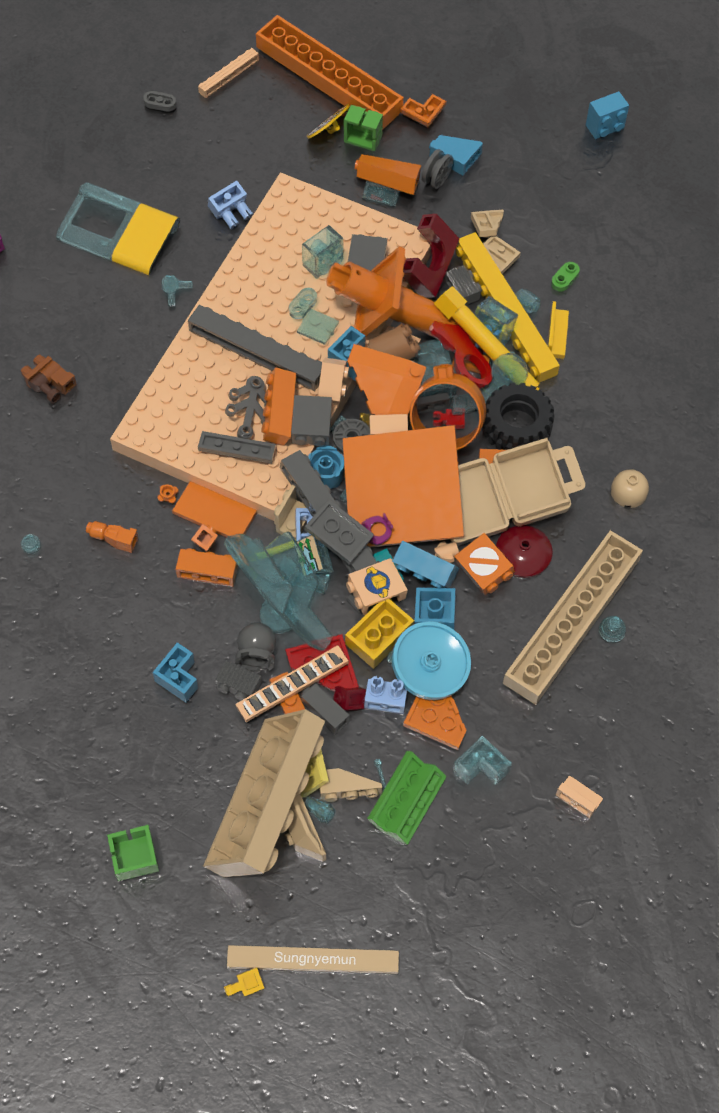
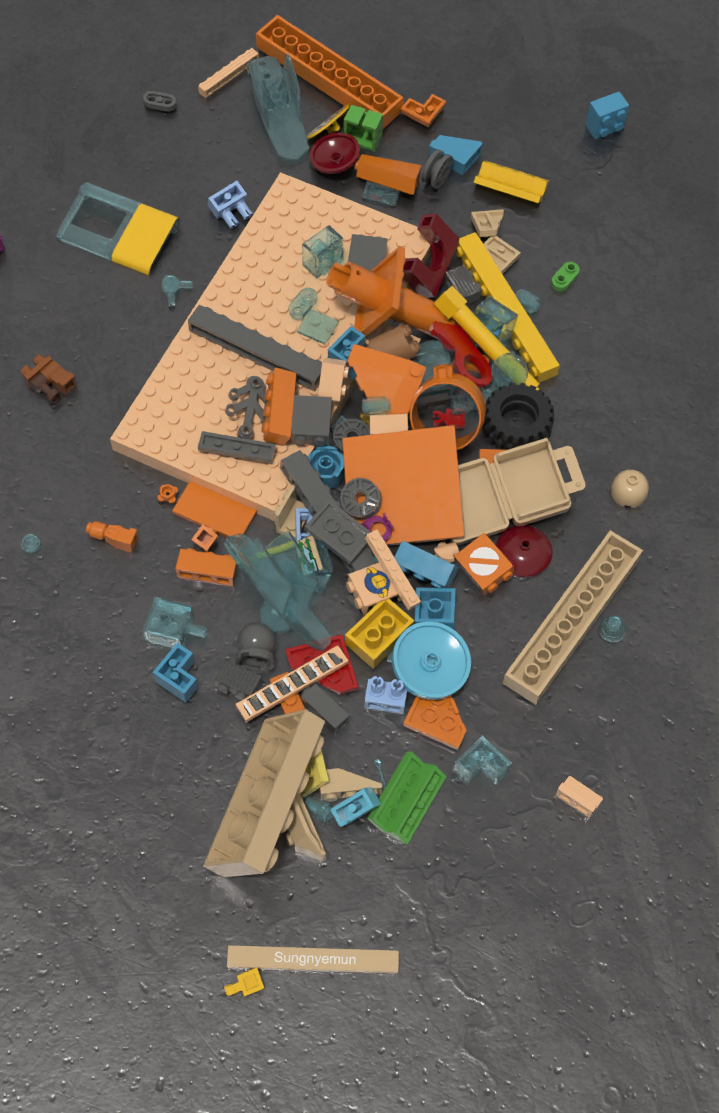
bright green piece [107,825,159,881] -> none
dark red bracket [333,686,366,710] -> none
yellow panel [547,301,569,359] -> none
none -> clear light blue brick [142,597,208,648]
none -> clear light blue piece [247,54,309,161]
none -> dark red dish [310,133,360,174]
none -> medium azure brick [331,787,381,827]
none -> dark grey wheel [340,478,383,520]
none -> clear light blue brick [362,396,391,416]
none -> light nougat piece [365,529,421,610]
none -> yellow slope [474,161,550,203]

